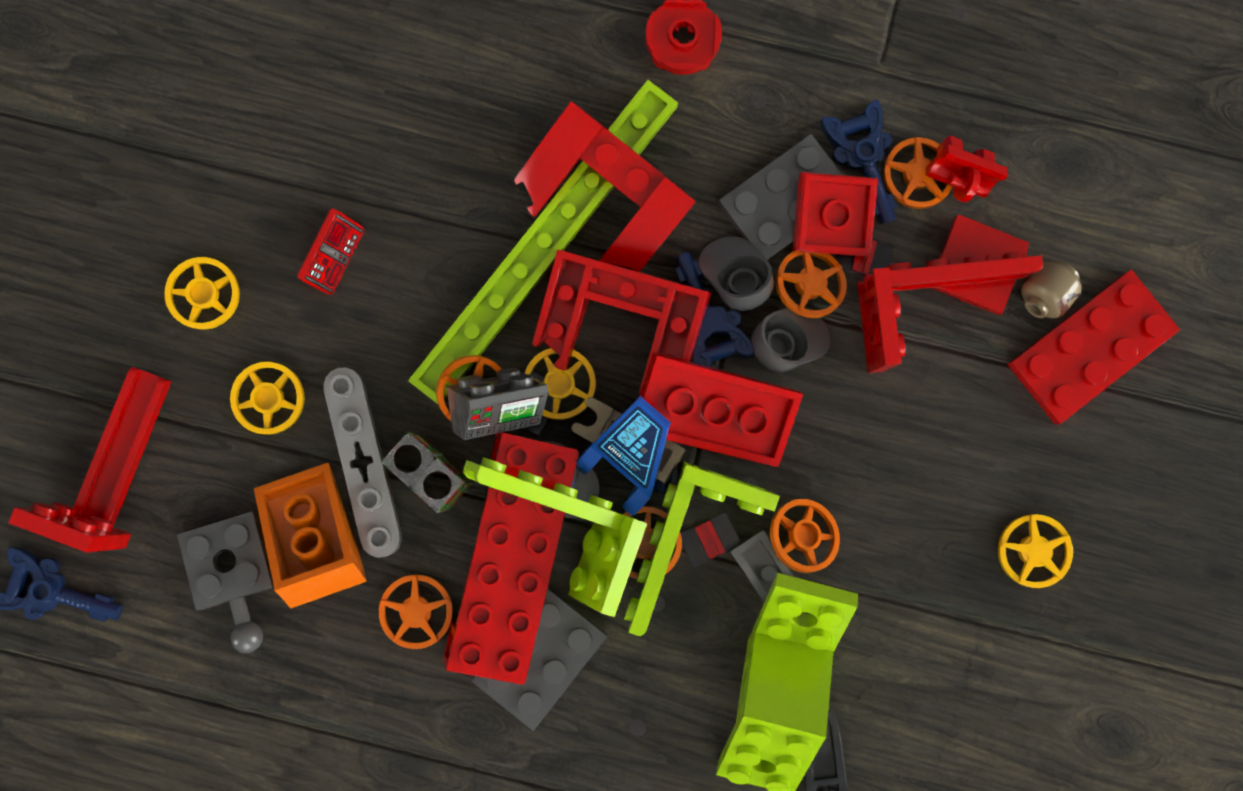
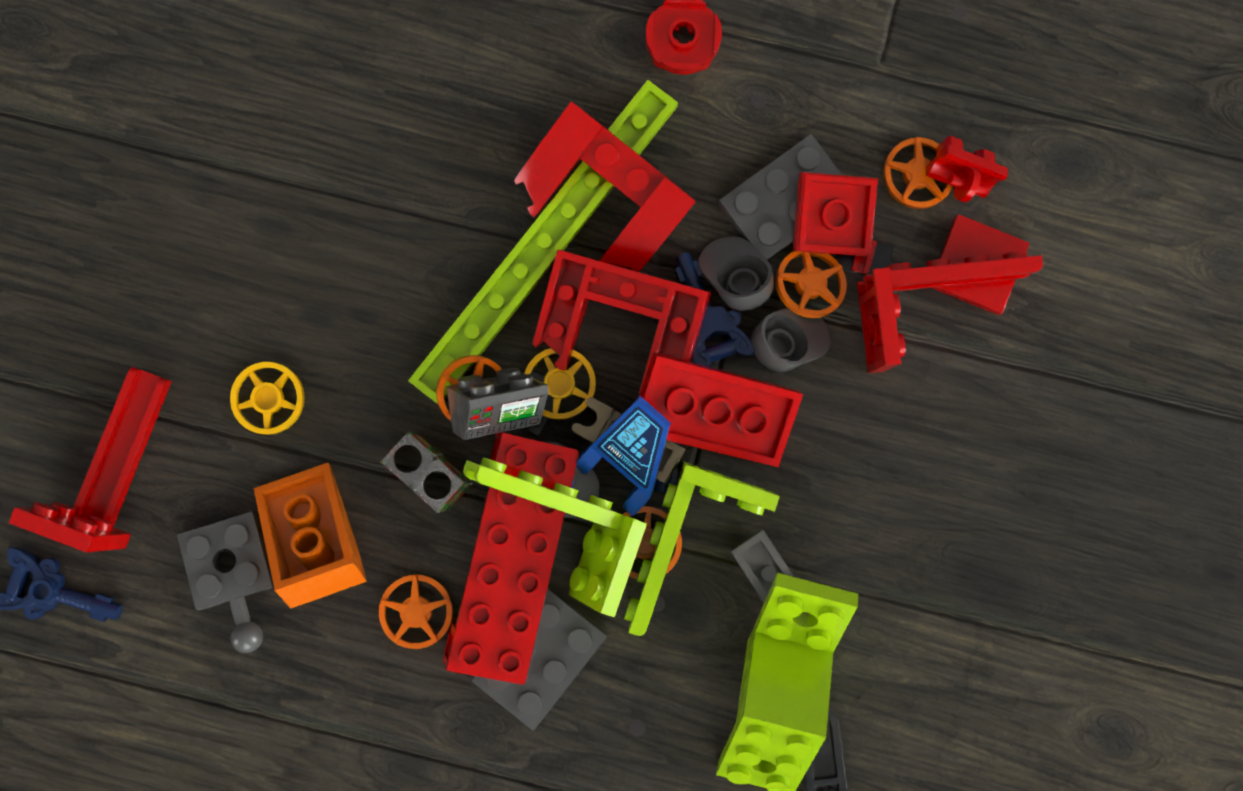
yellow wheel [165,257,240,330] -> none
slope [297,208,364,295] -> none
light grey piece [323,367,402,558] -> none
black piece [681,511,741,568] -> none
orange wheel [770,499,840,573] -> none
dark blue piece [821,99,897,225] -> none
yellow wheel [998,514,1073,588] -> none
red plate [1007,269,1180,425] -> none
dark tan head [1021,261,1082,319] -> none

